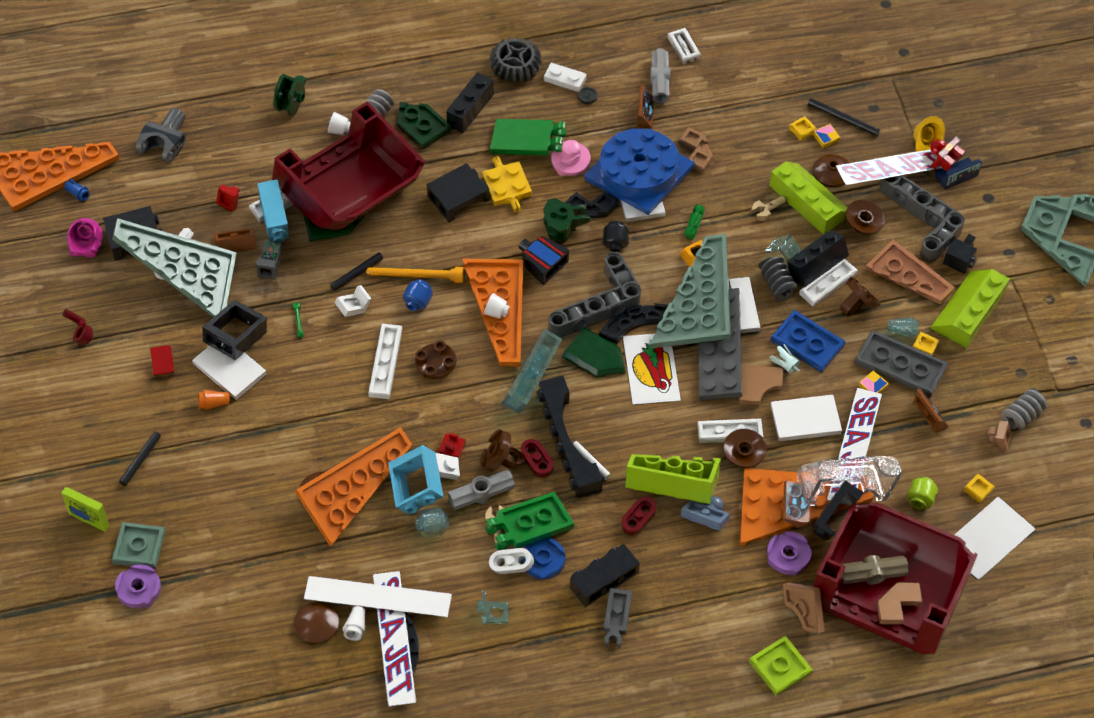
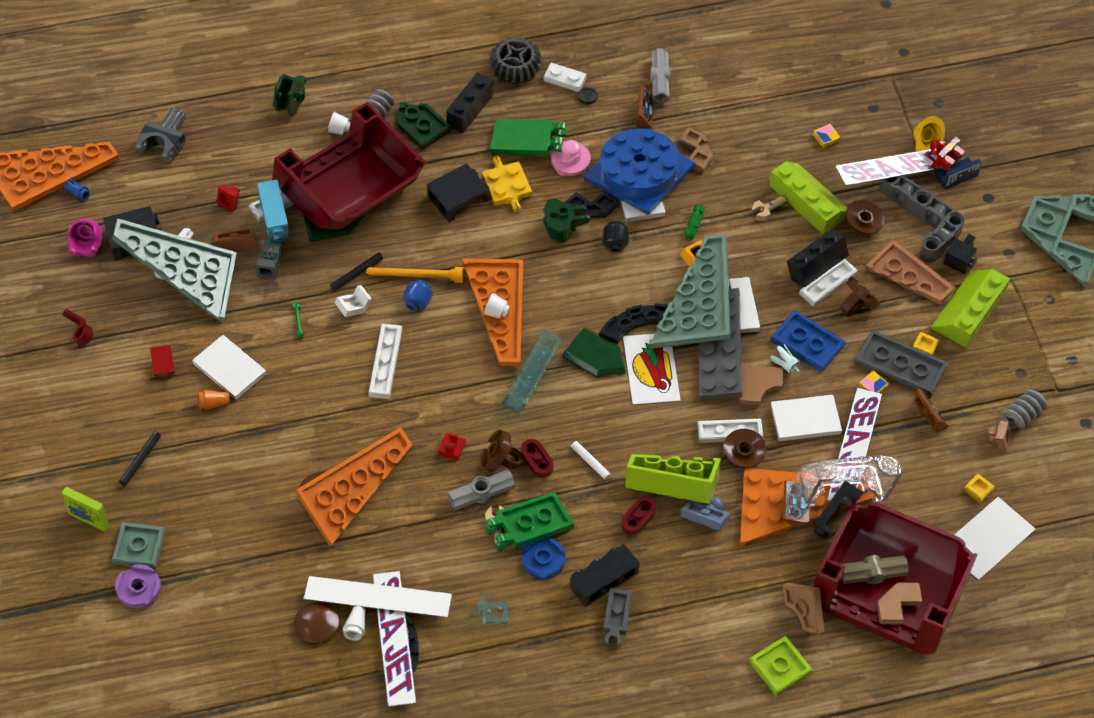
black window [202,300,267,360] -> none
medium azure window [388,445,444,514] -> none
reddish brown dish [415,341,457,379] -> none
clear light blue head [415,507,449,537] -> none
white bracket [436,453,460,480] -> none
white plate [489,548,534,574] -> none
black torso [519,236,569,285] -> none
black arch [536,375,603,498] -> none
dark grey beam [548,252,641,338] -> none
white tile [668,28,701,64] -> none
dark grey piece [758,256,797,301] -> none
clear light blue bracket [766,234,802,261] -> none
medium lavender plate [767,532,812,576] -> none
yellow tile [789,116,817,141] -> none
black bar [808,98,880,136] -> none
reddish brown dish [813,154,849,187] -> none
clear light blue cone [888,317,919,338] -> none
lime head [907,477,938,510] -> none

